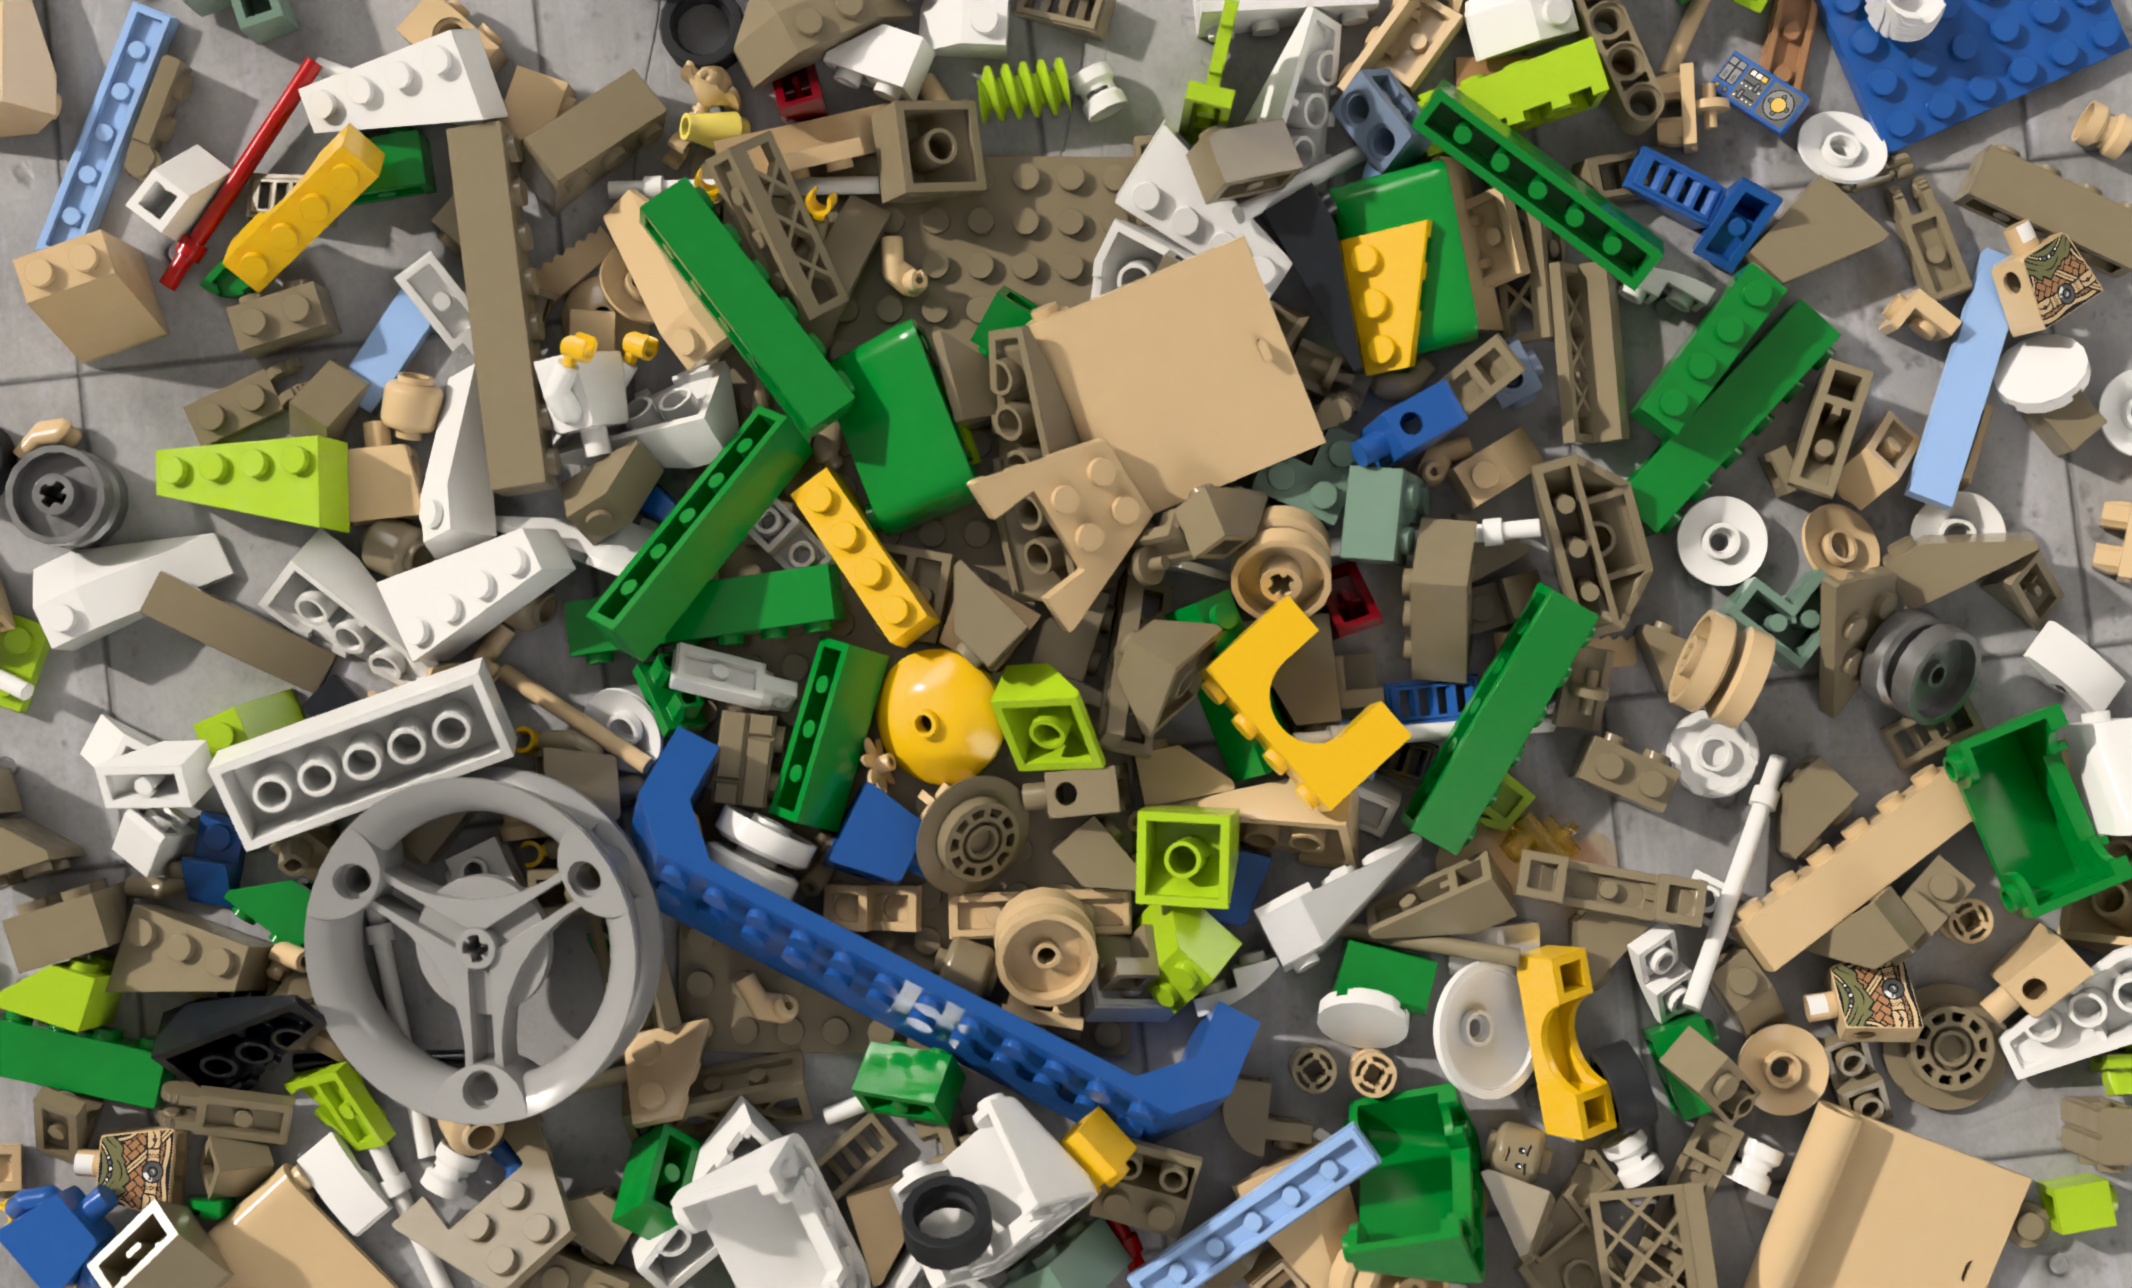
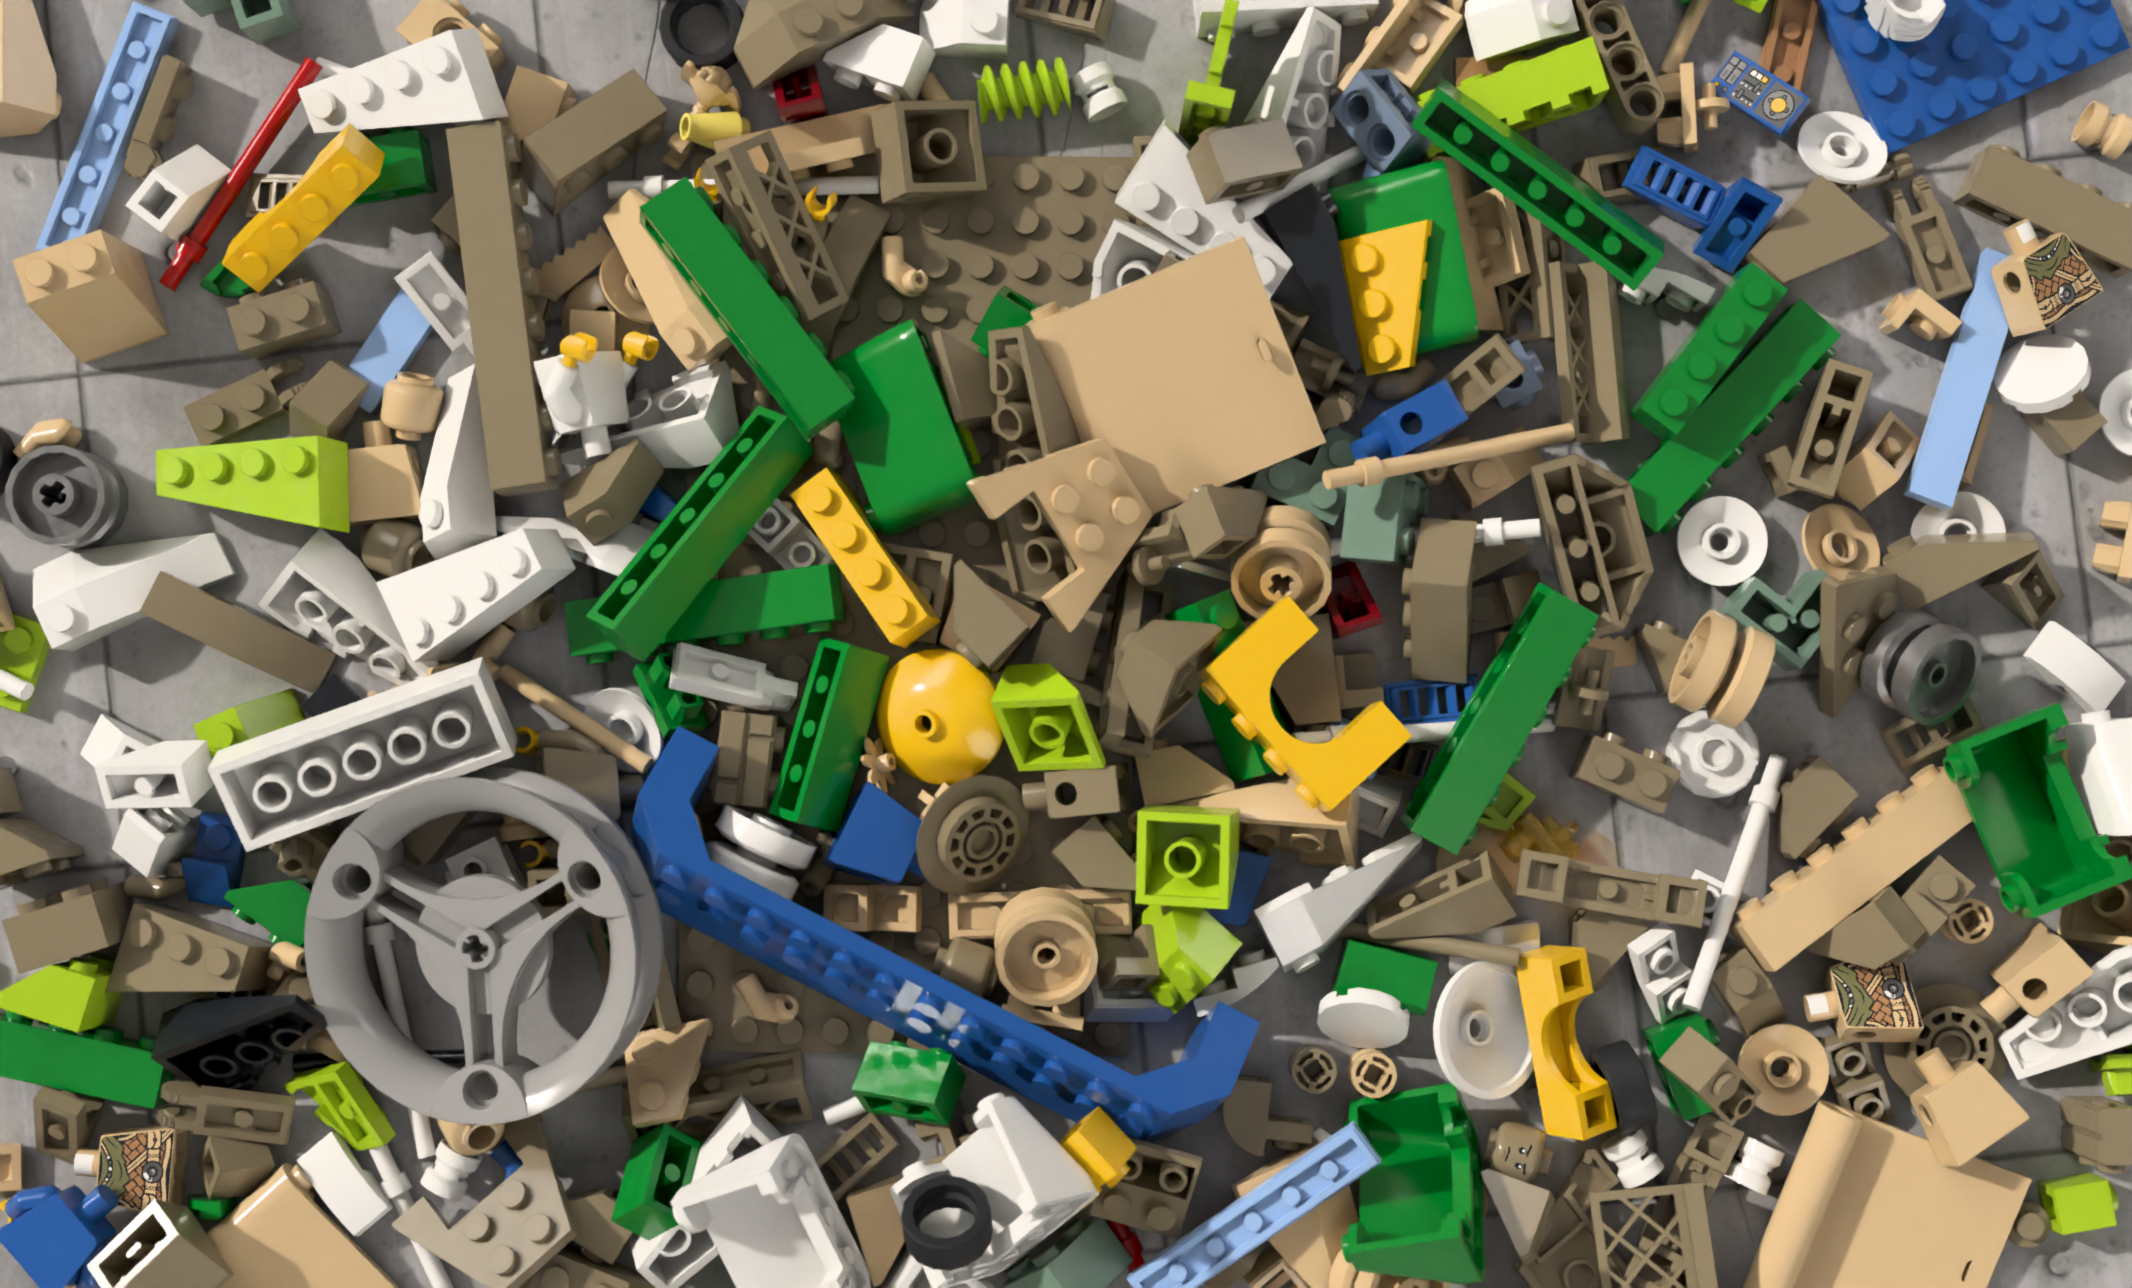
none -> tan bar [1322,423,1575,489]
none -> tan torso [1910,1047,2030,1167]

